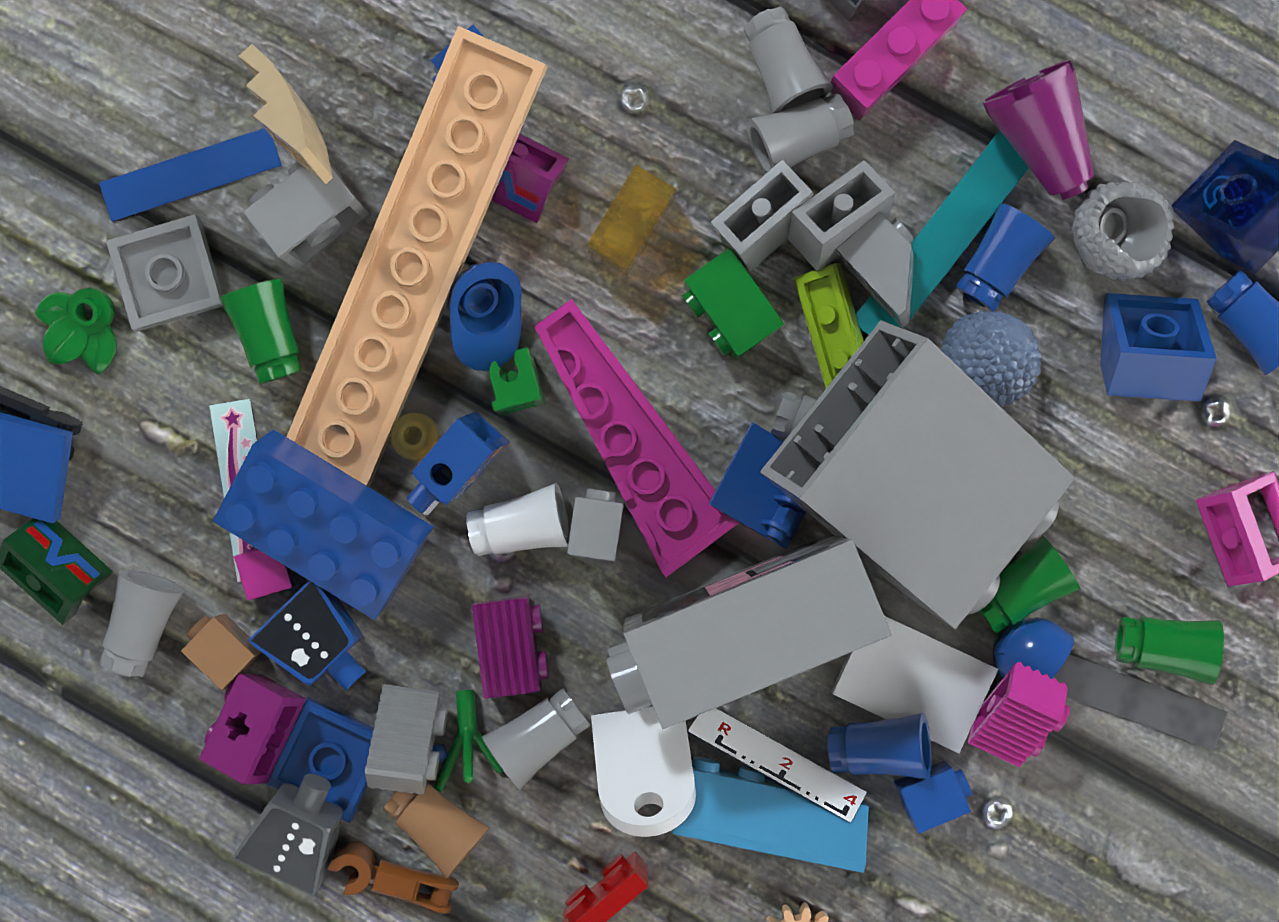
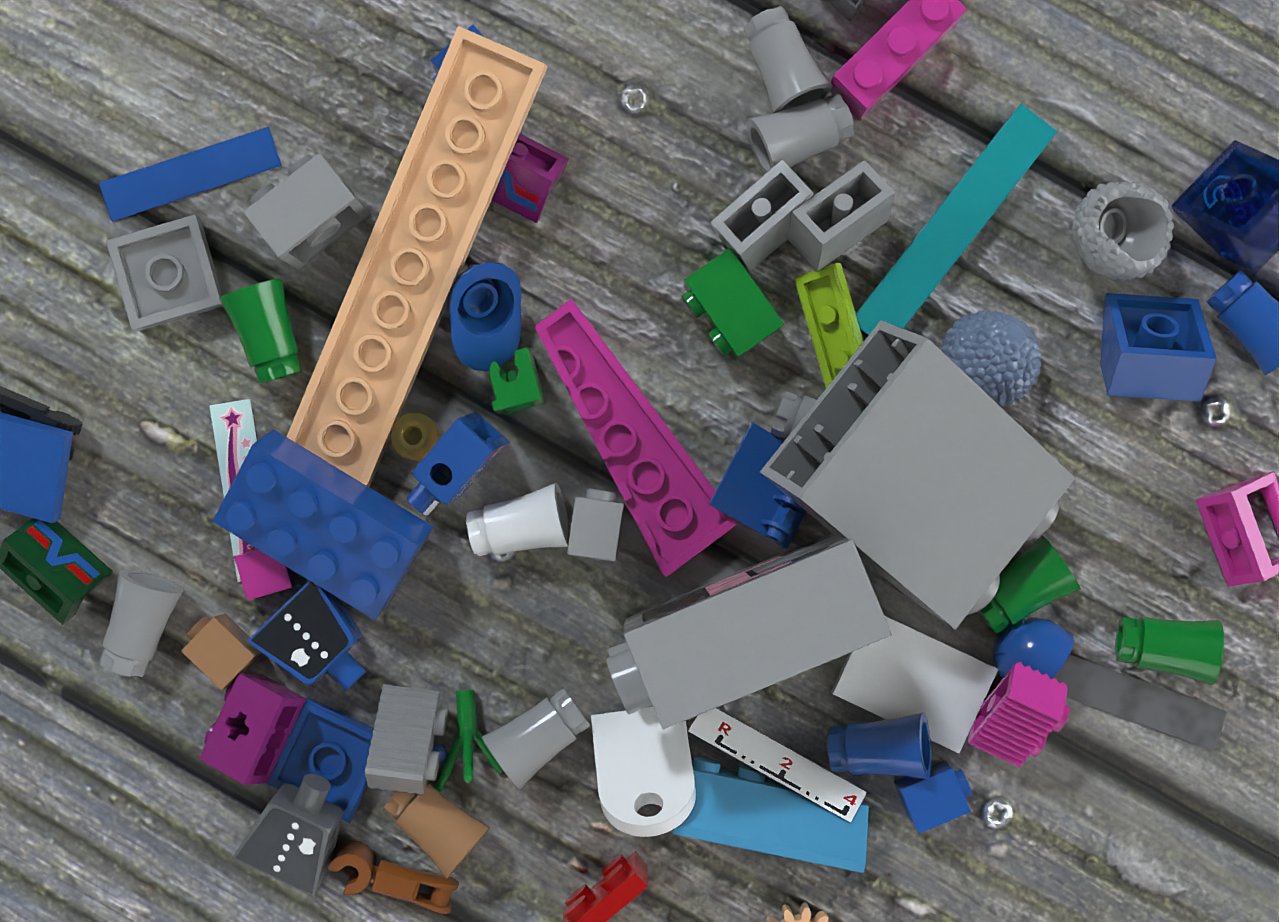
green plate [35,287,117,374] -> none
tan slope [239,44,333,184] -> none
magenta brick [472,595,549,699] -> none
clear yellow brick [587,164,676,277] -> none
light grey slope [837,212,914,328] -> none
blue plant [955,203,1055,312] -> none
magenta cone [982,60,1094,200] -> none

